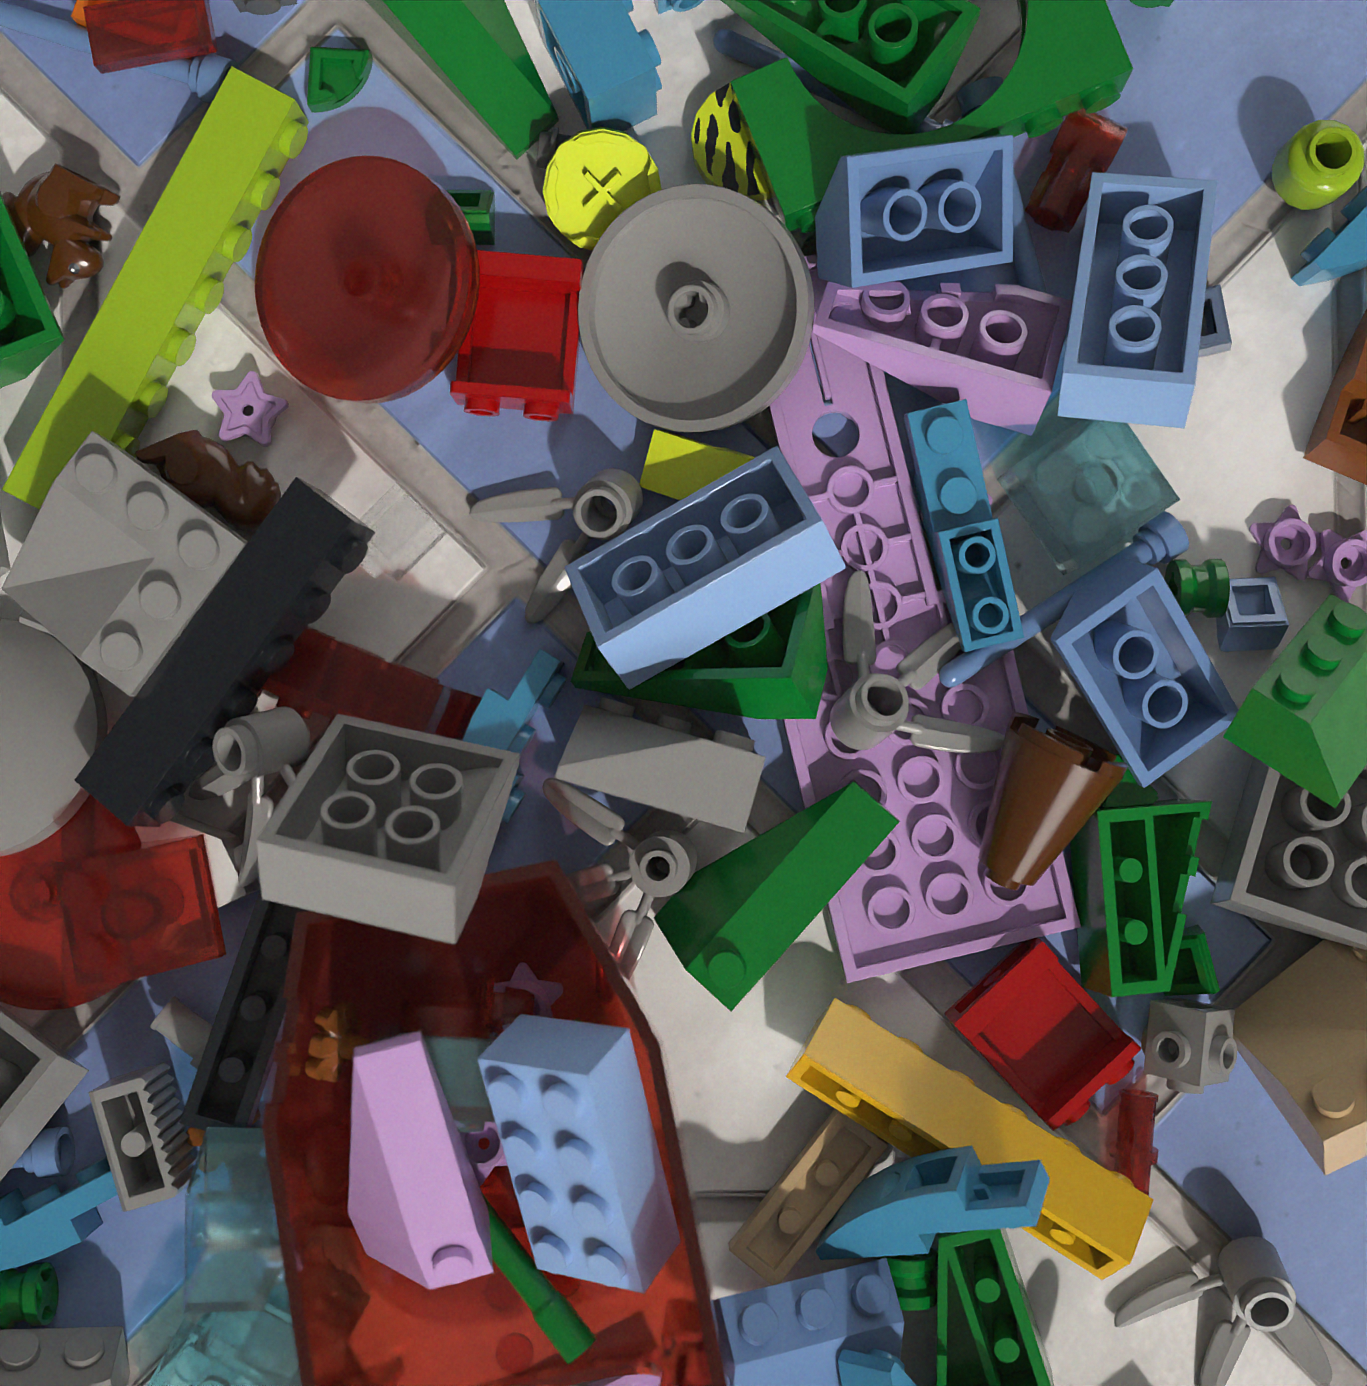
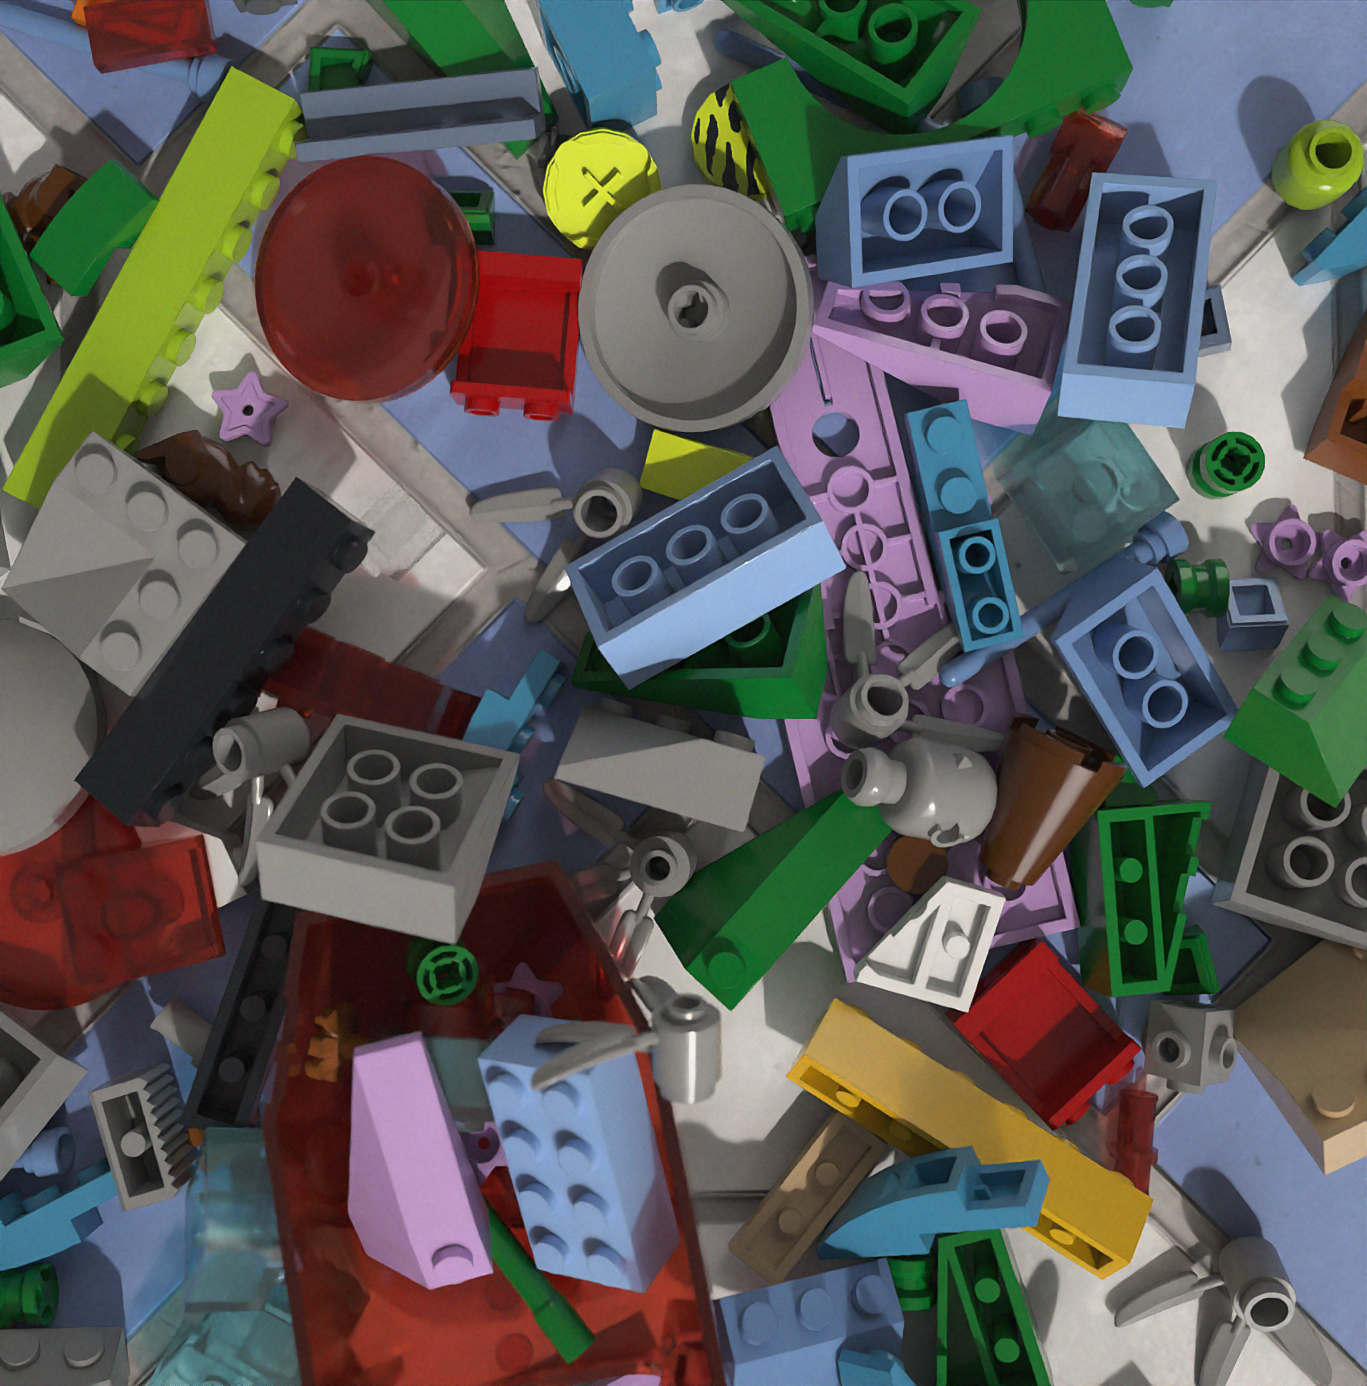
none -> green slope [29,159,160,296]
none -> sand blue fence [295,66,546,163]
none -> green wheel [404,935,478,1006]
none -> light grey plant [531,975,722,1104]
none -> light grey piece [841,737,998,847]
none -> white wing [853,876,1006,1013]
none -> reddish brown tile [884,834,948,894]
none -> green wheel [1187,432,1265,499]

